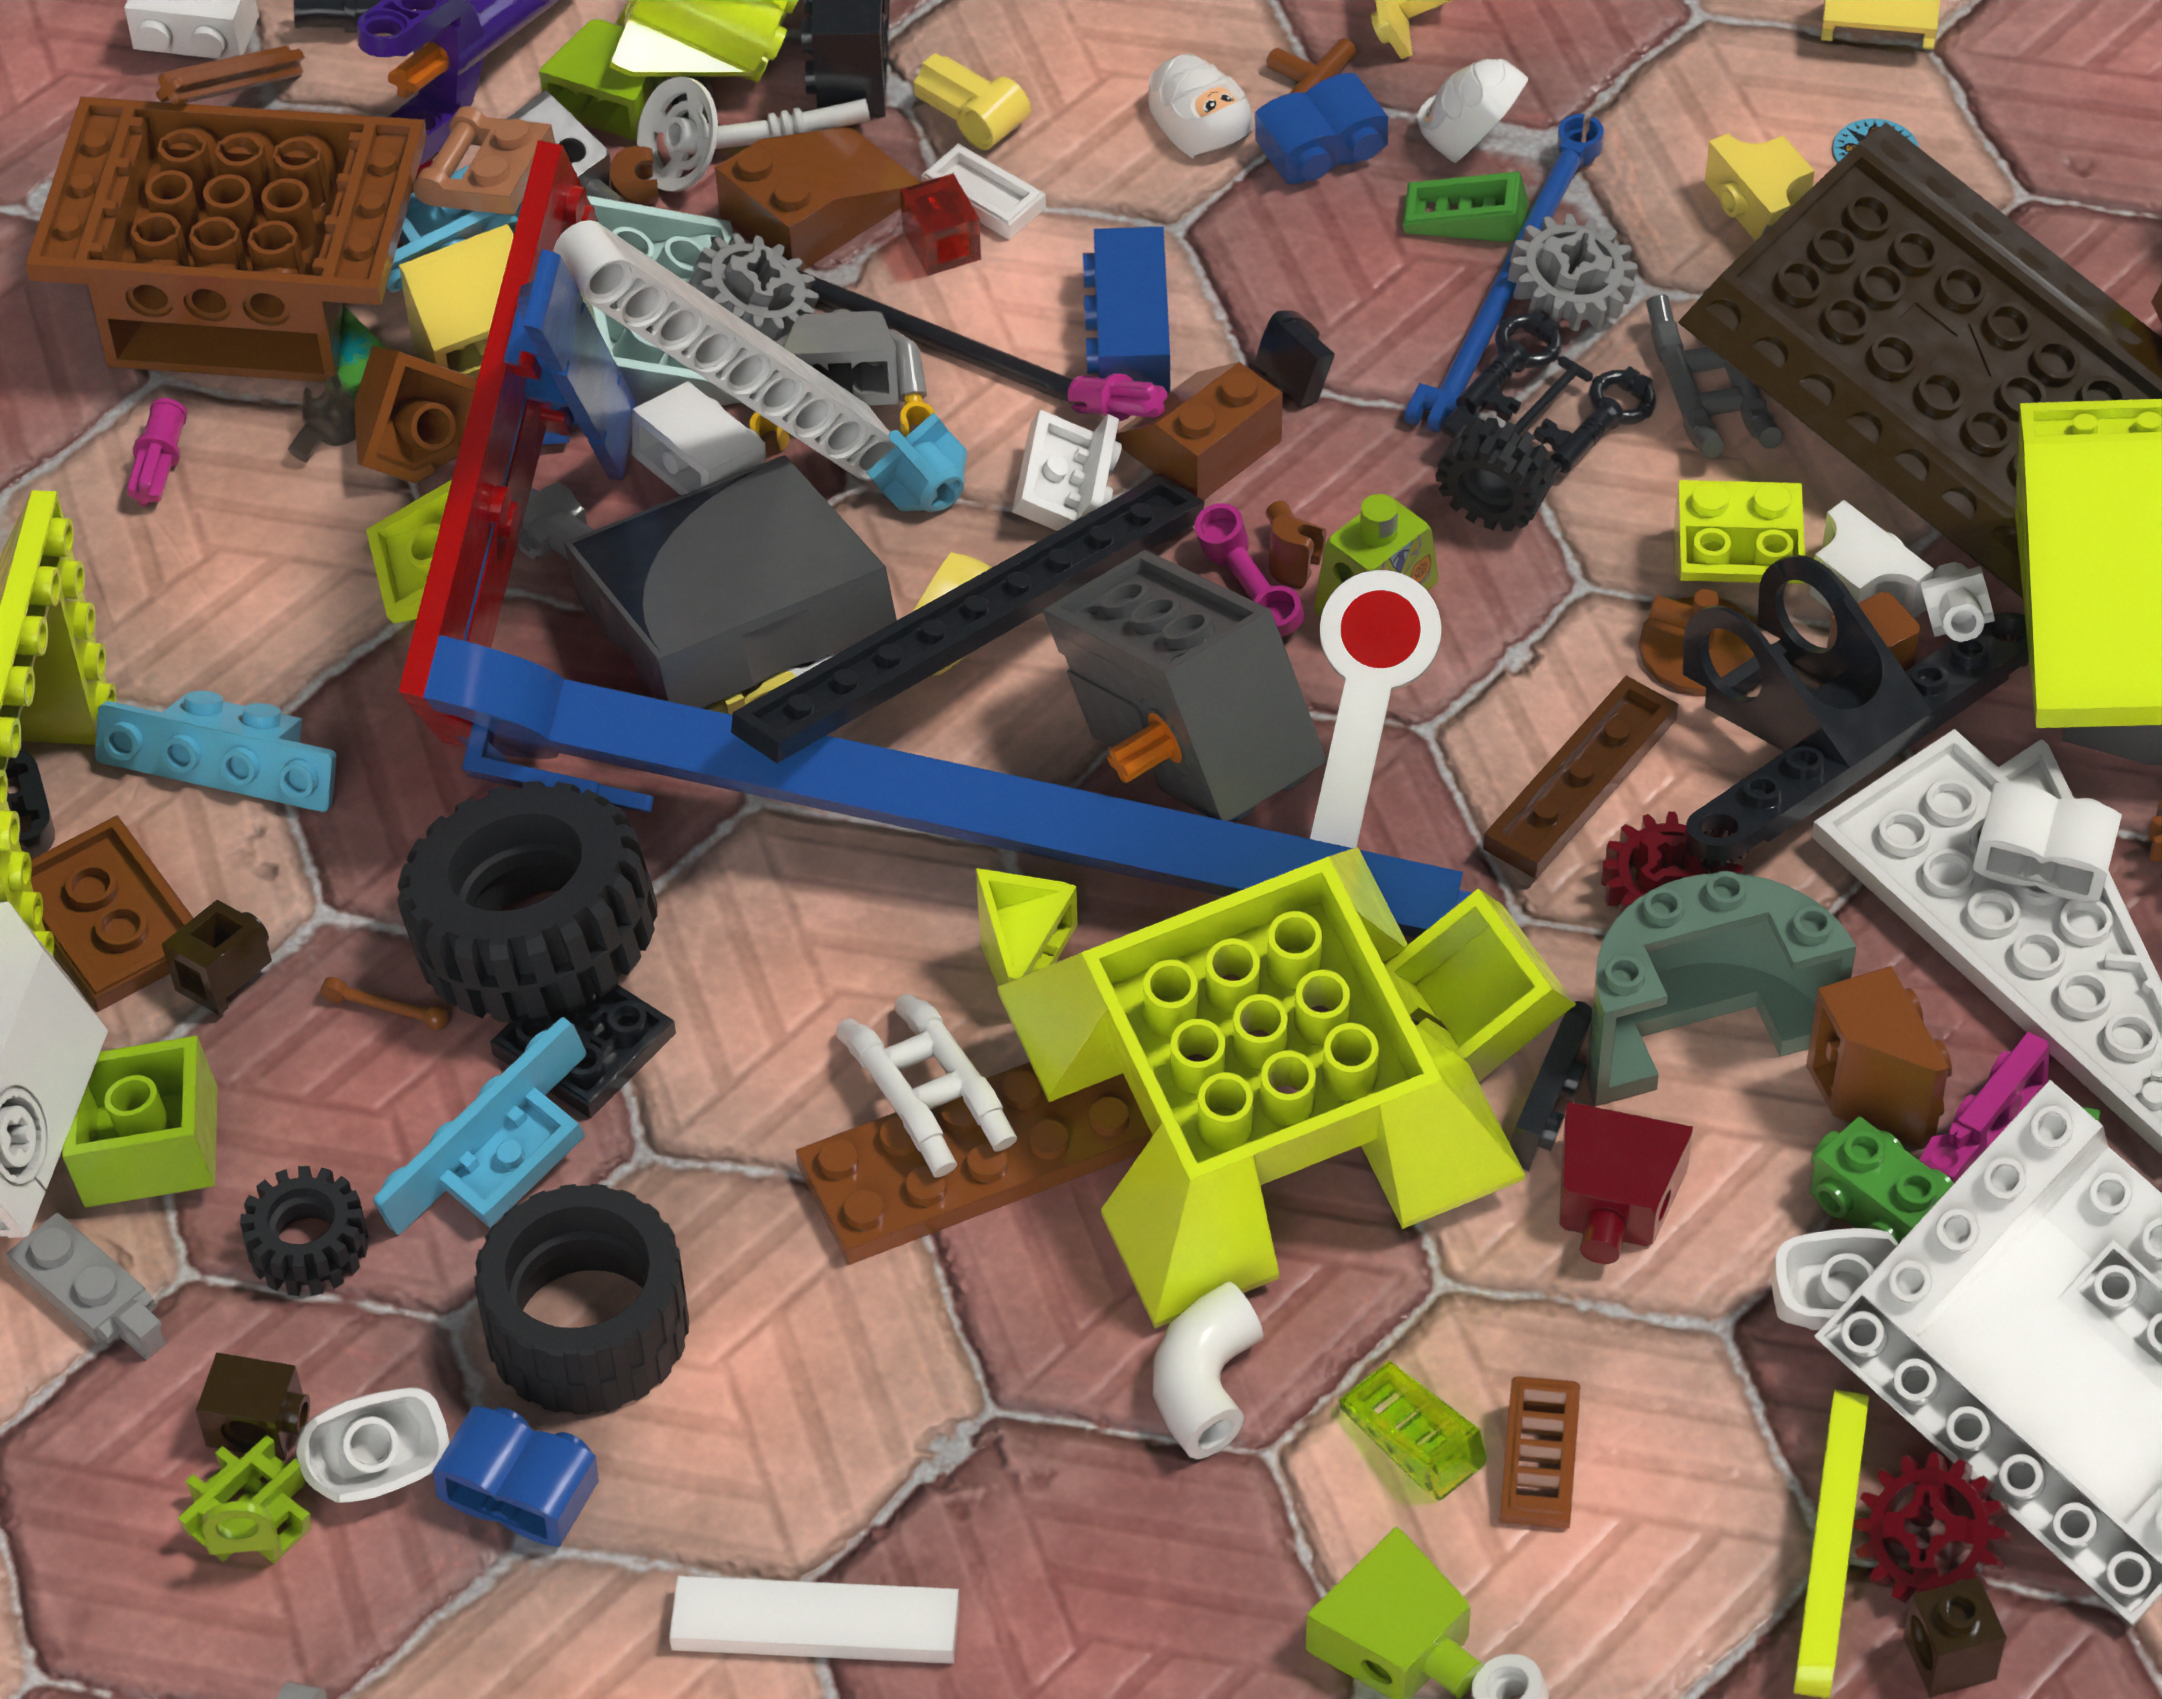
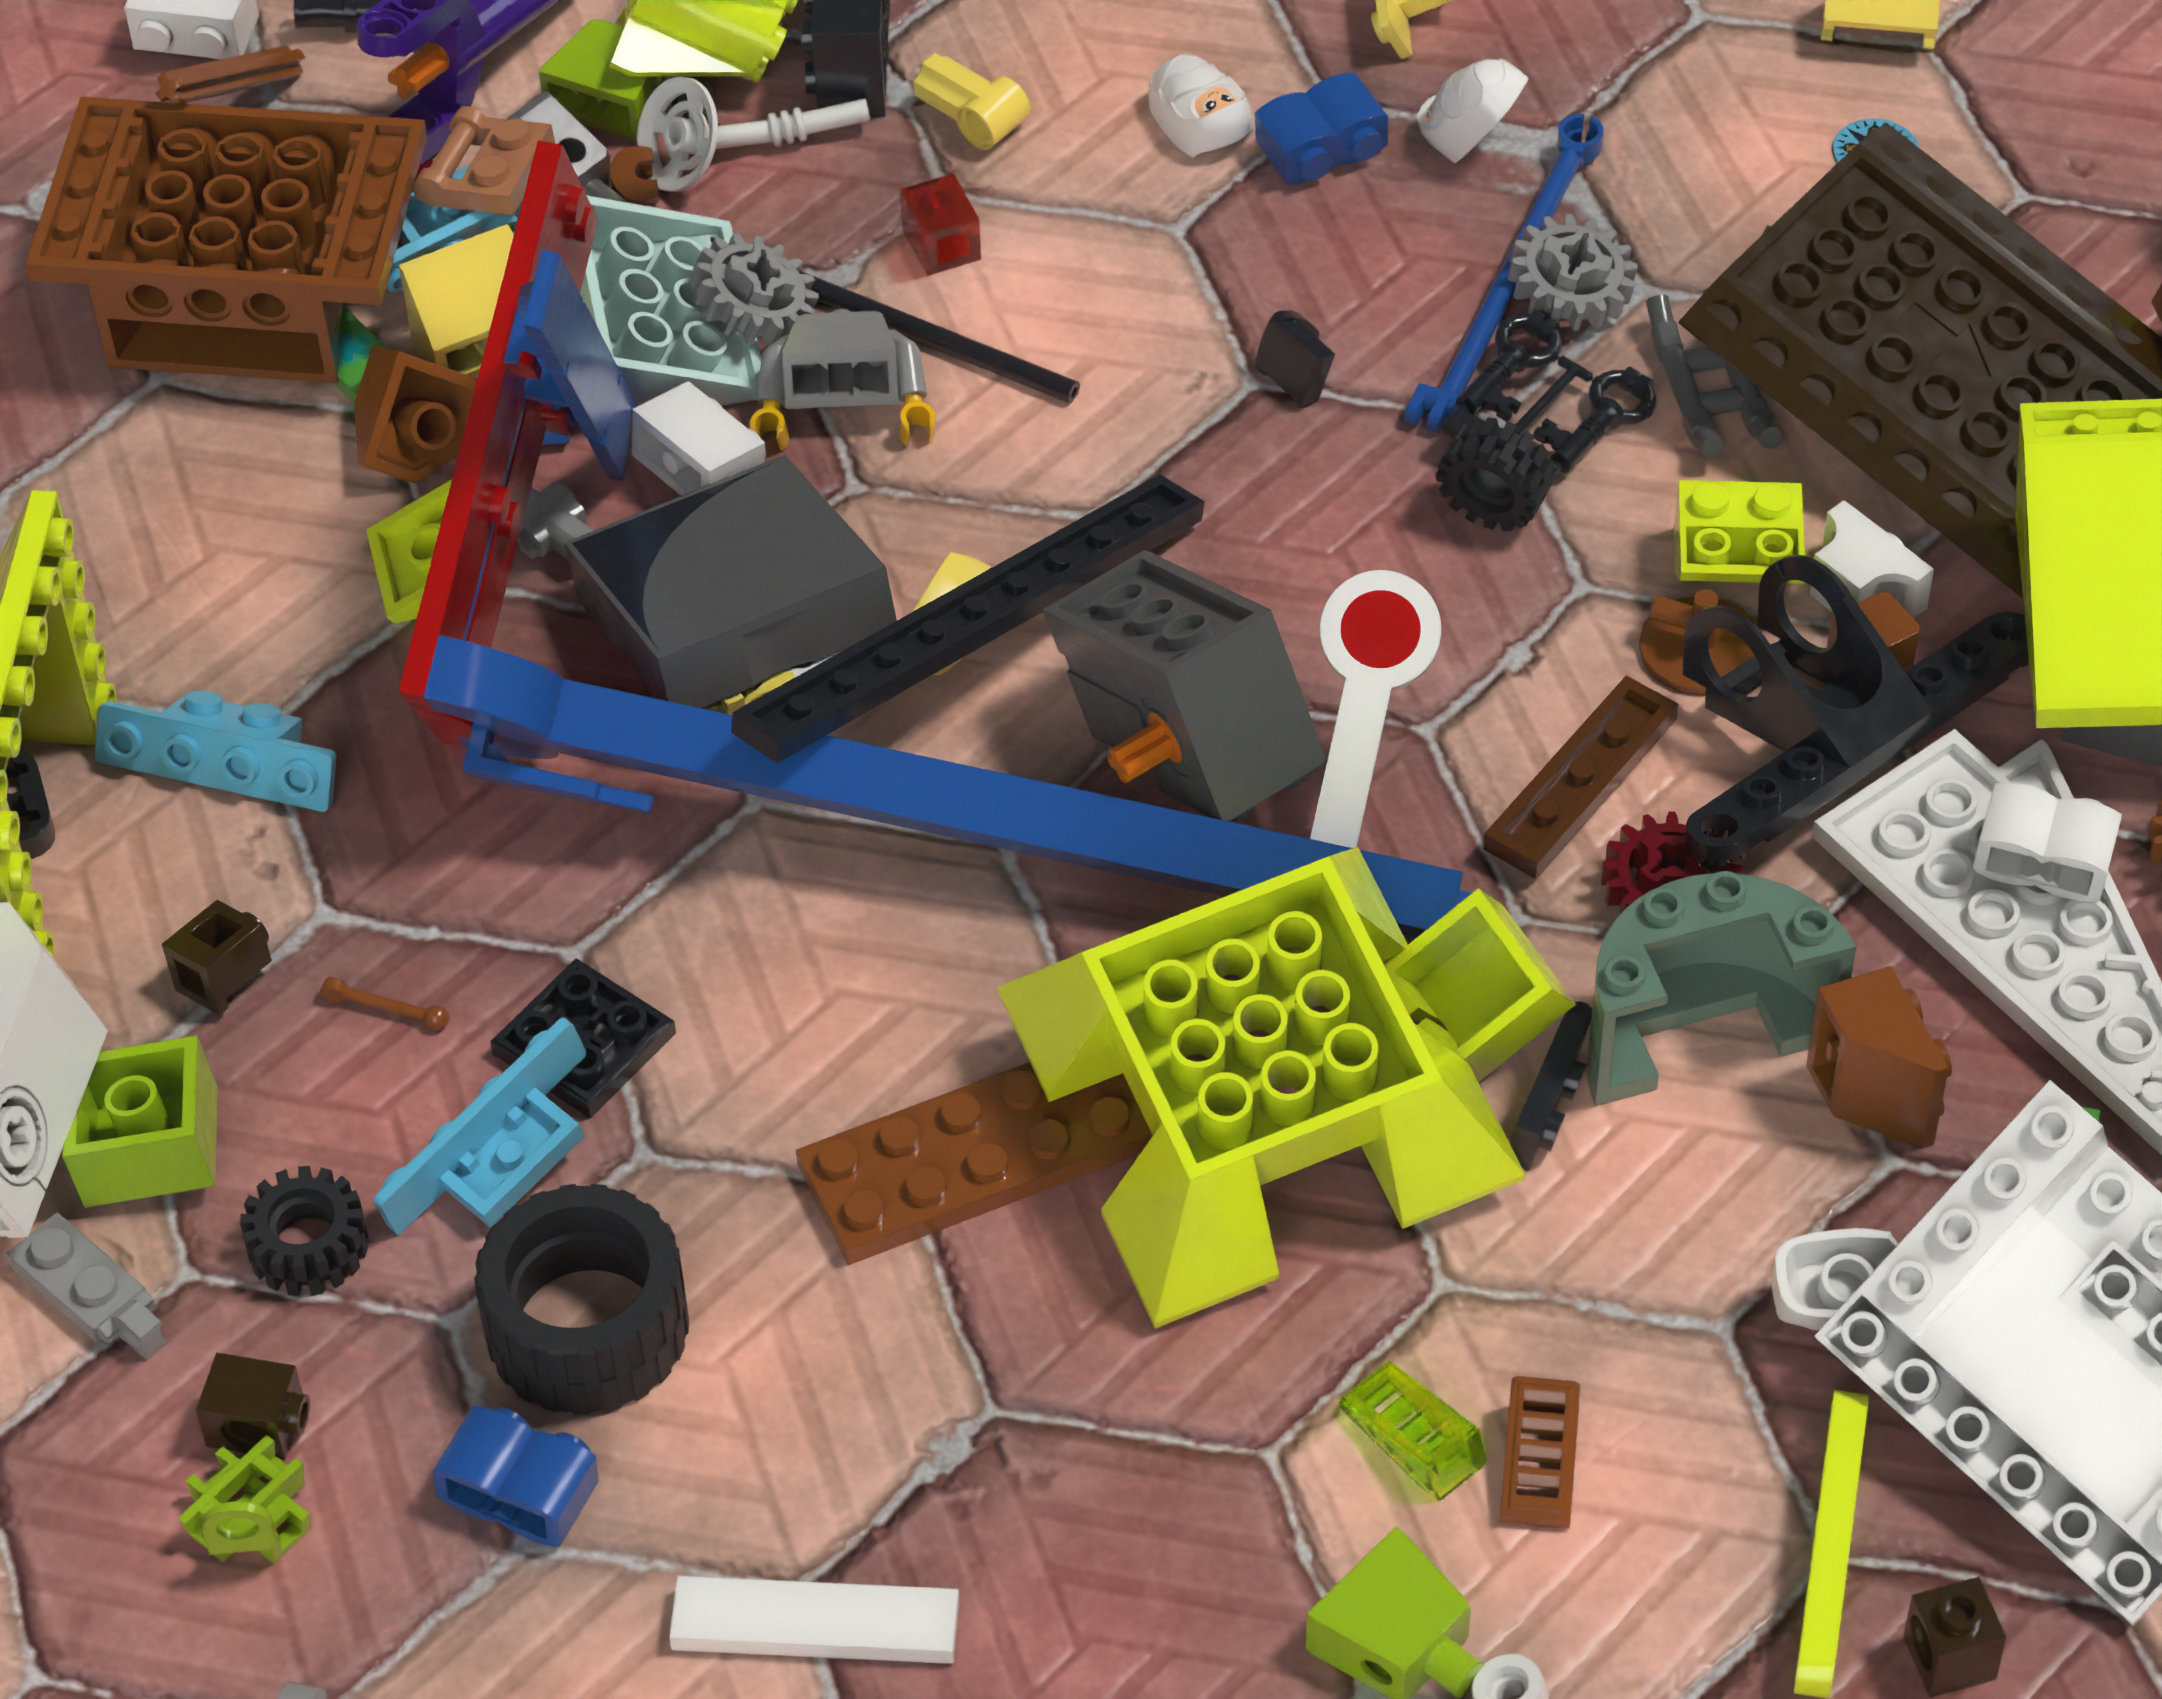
dark orange tile [31,815,194,1011] -> none
dark pink axle [127,398,188,507] -> none
clear smoke piece [288,373,356,462] -> none
white piece [295,1387,450,1503] -> none
black tyre [397,781,658,1023] -> none
white beam [553,220,895,481] -> none
dark orange slope [715,126,925,271] -> none
white piece [836,994,1017,1178] -> none
medium azure piece [866,412,968,512] -> none
white tile [921,144,1046,240] -> none
neon yellow slope [976,868,1078,986] -> none
white bracket [1012,409,1122,531] -> none
dark pink axle [1068,373,1168,421] -> none
blue brick [1083,226,1171,394] -> none
dark orange slope [1115,362,1282,500] -> none
white cylinder [1153,1281,1264,1459] -> none
dark pink bar [1194,503,1305,637] -> none
dark orange piece [1266,38,1357,94] -> none
dark orange piece [1266,500,1327,588] -> none
lime torso [1314,494,1439,617] -> none
bright green slope [1403,171,1529,242] -> none
dark red torso [1559,1102,1693,1264] -> none
light yellow brick [1705,133,1815,241] -> none
bright green brick [1810,1116,1954,1244] -> none
dark red gear [1853,1452,2012,1603] -> none
dark pink hinge [1919,1032,2049,1184] -> none
white axle [1920,562,1995,642] -> none

